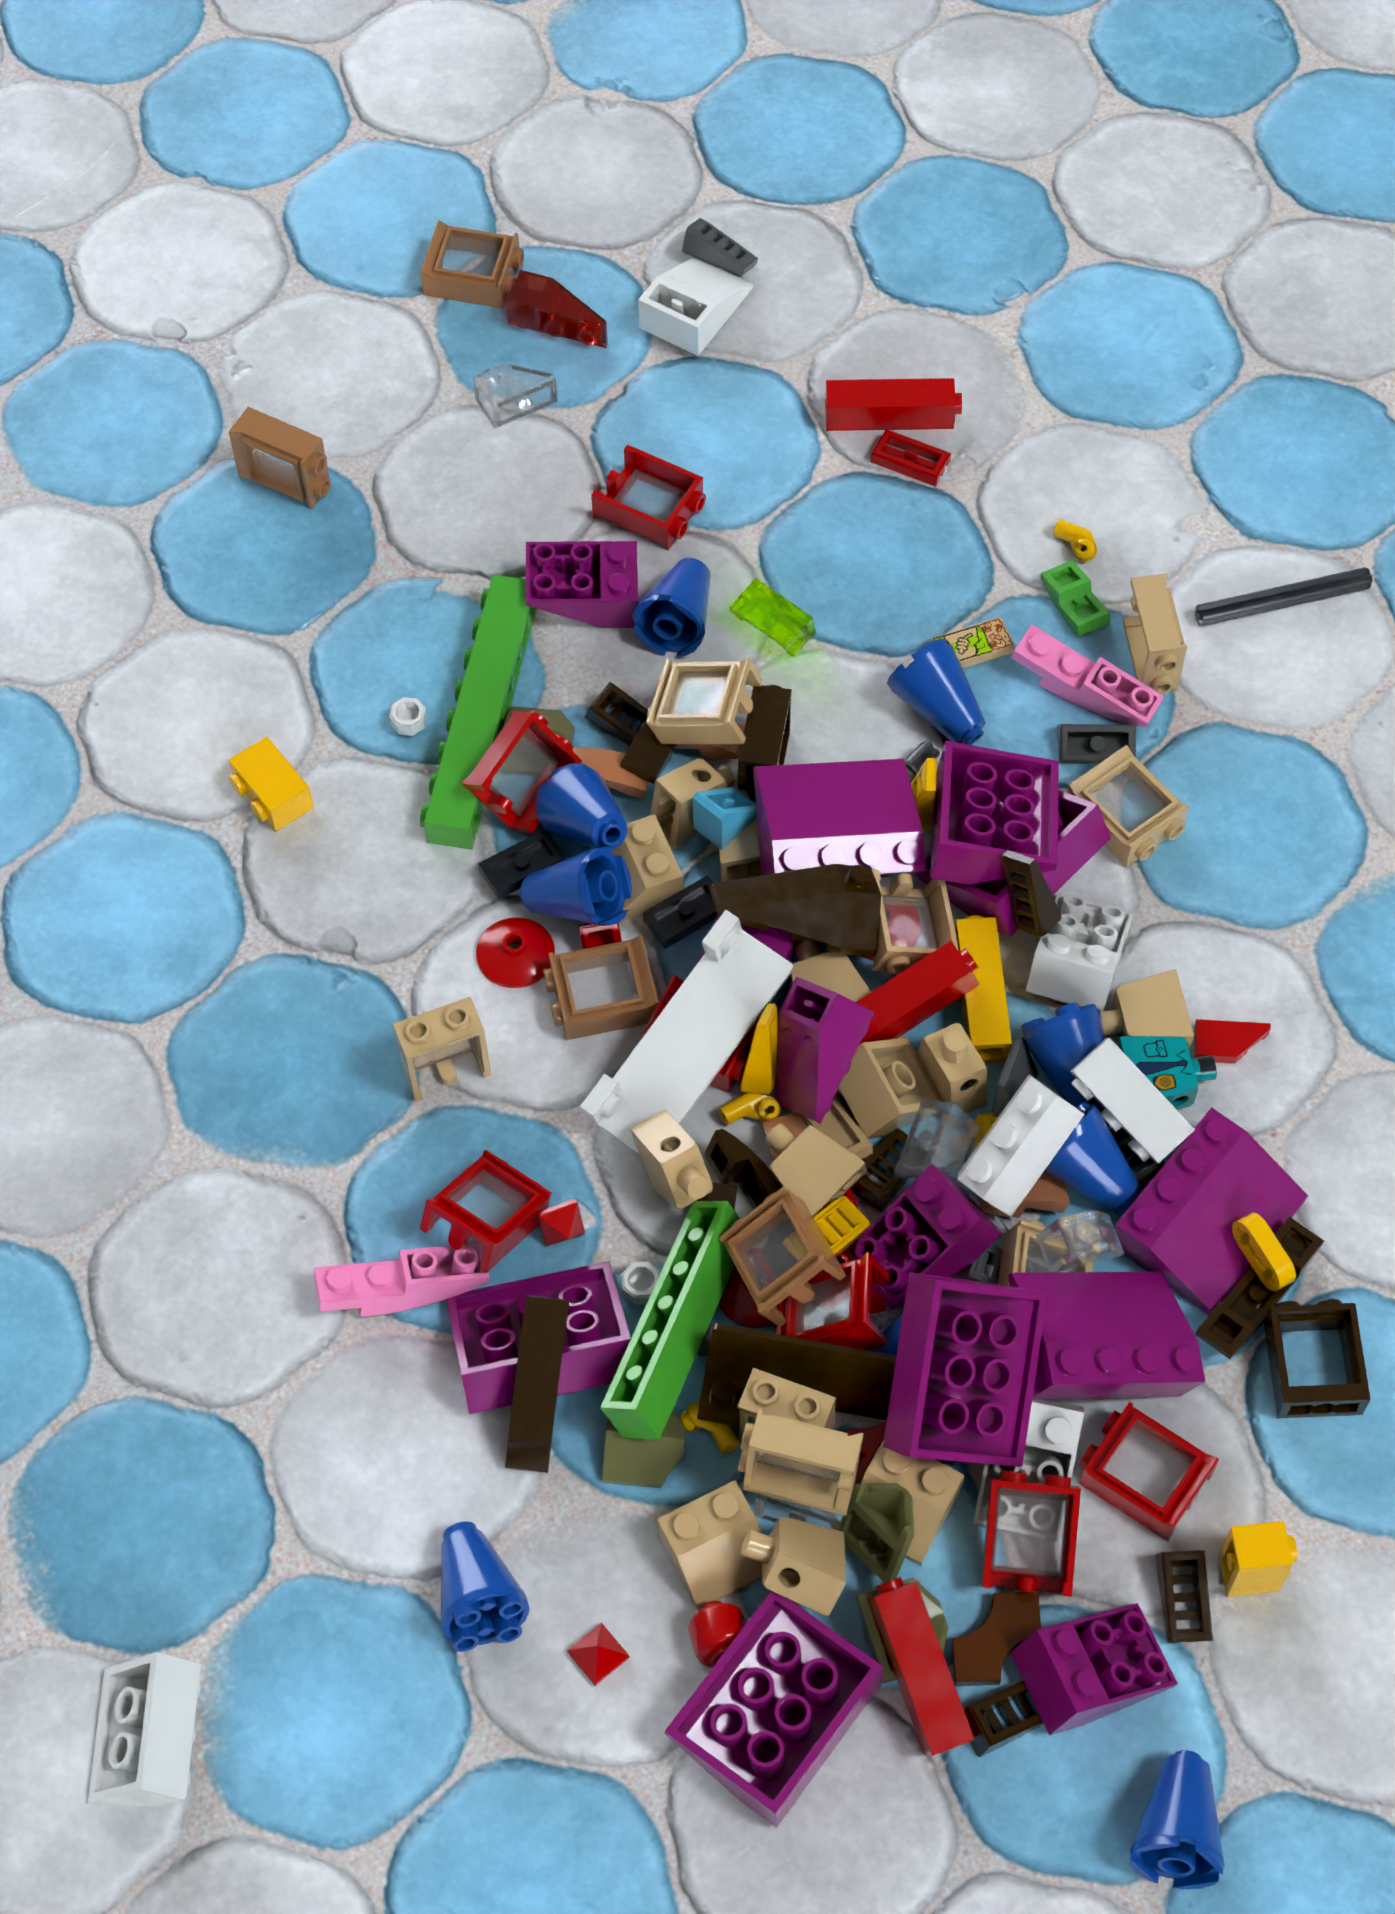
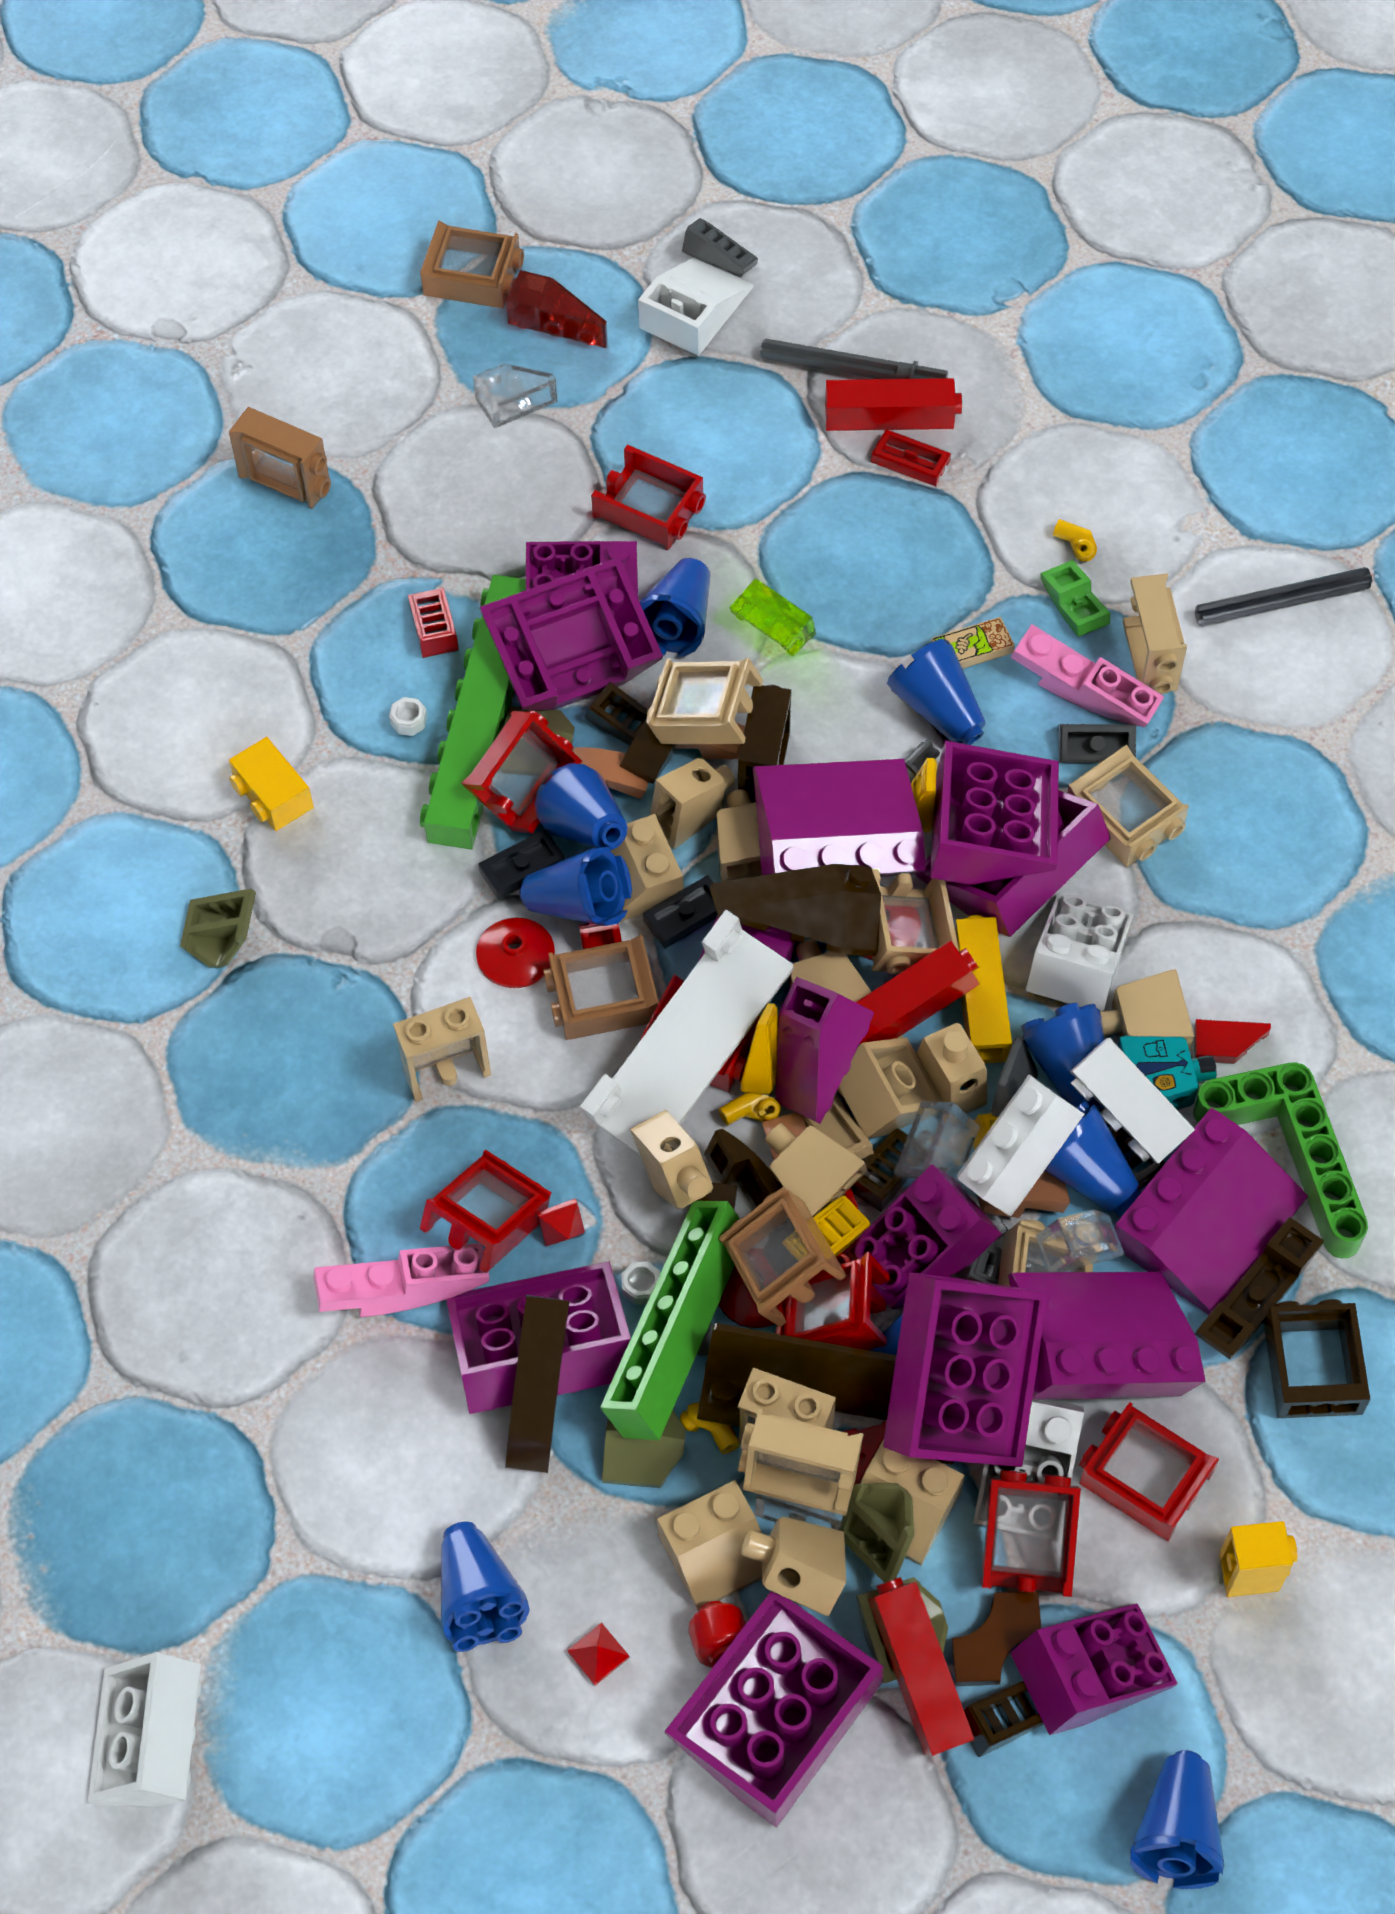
medium azure slope [693,787,757,850] -> none
dark brown slope [1002,850,1062,937] -> none
dark brown slope [1156,1550,1213,1643] -> none
yellow beam [1232,1212,1296,1292] -> none
none -> olive slope [180,888,256,968]
none -> slope [408,588,459,658]
none -> magenta slope [480,557,663,710]
none -> dark grey axle [760,338,949,379]
none -> bright green beam [1193,1062,1368,1259]

